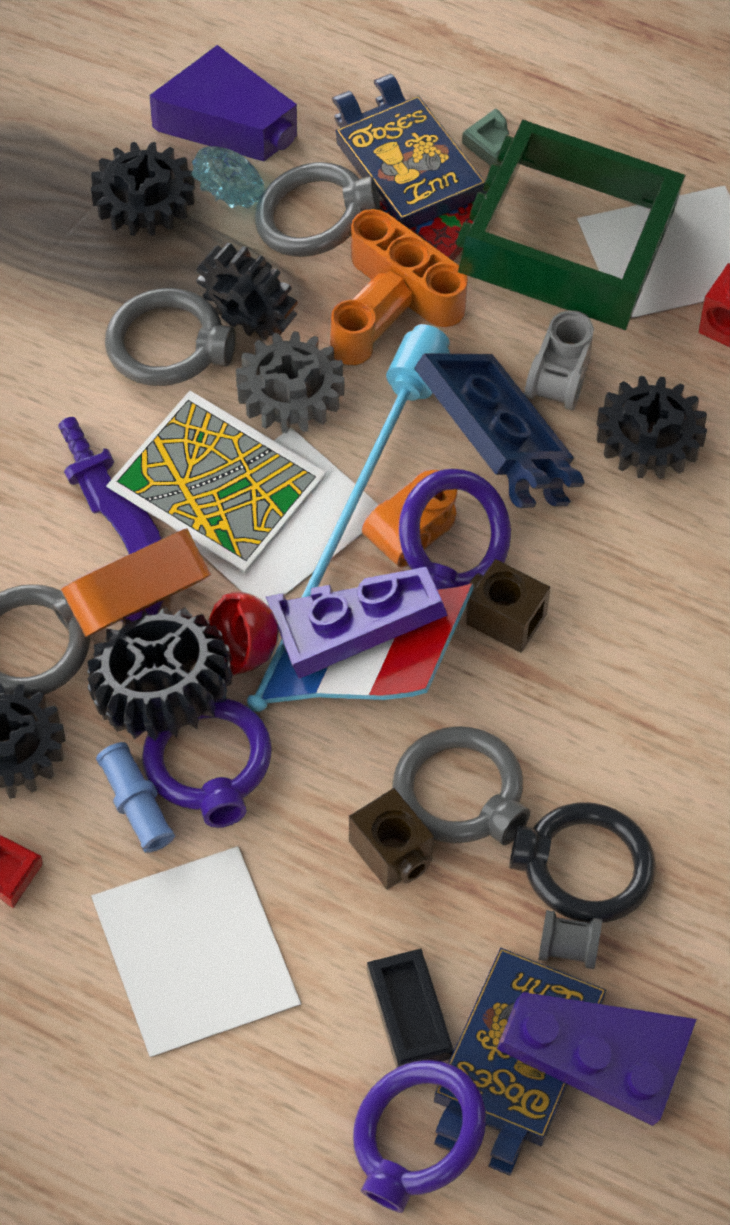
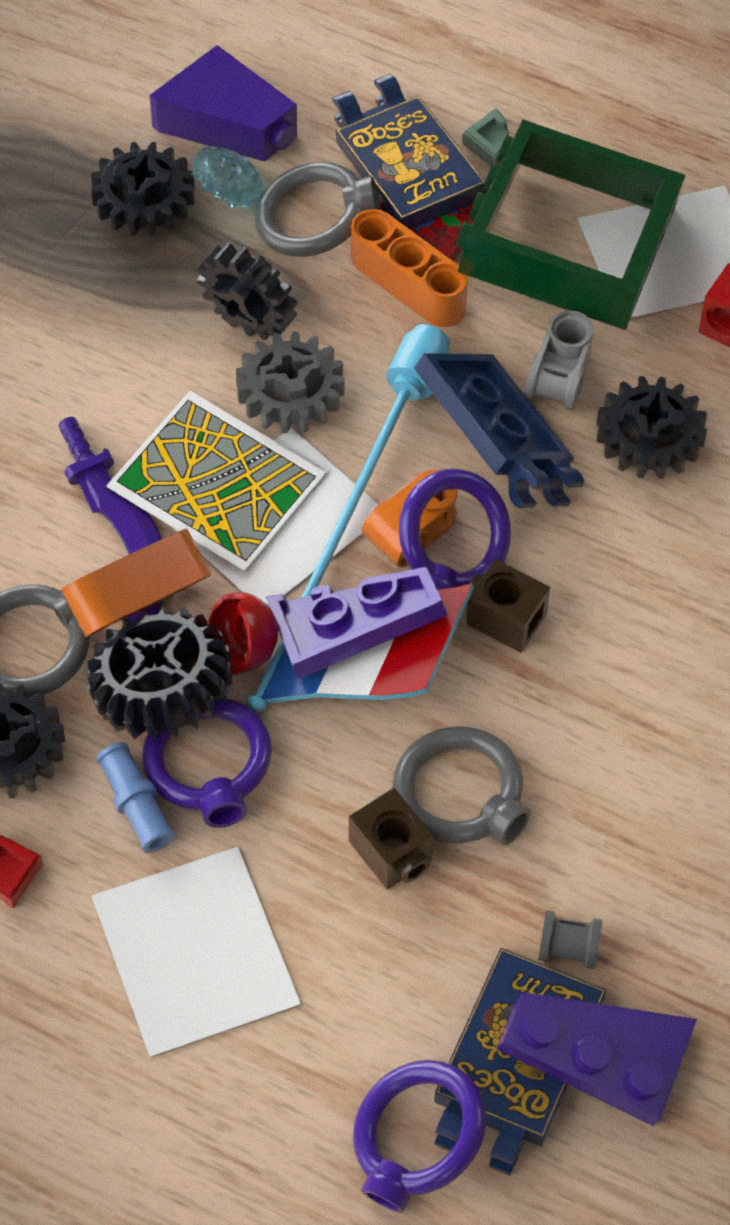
dark grey piece [105,288,236,386] -> none
orange piece [330,270,413,365] -> none
black tile [367,948,454,1068] -> none
black piece [509,802,656,923] -> none

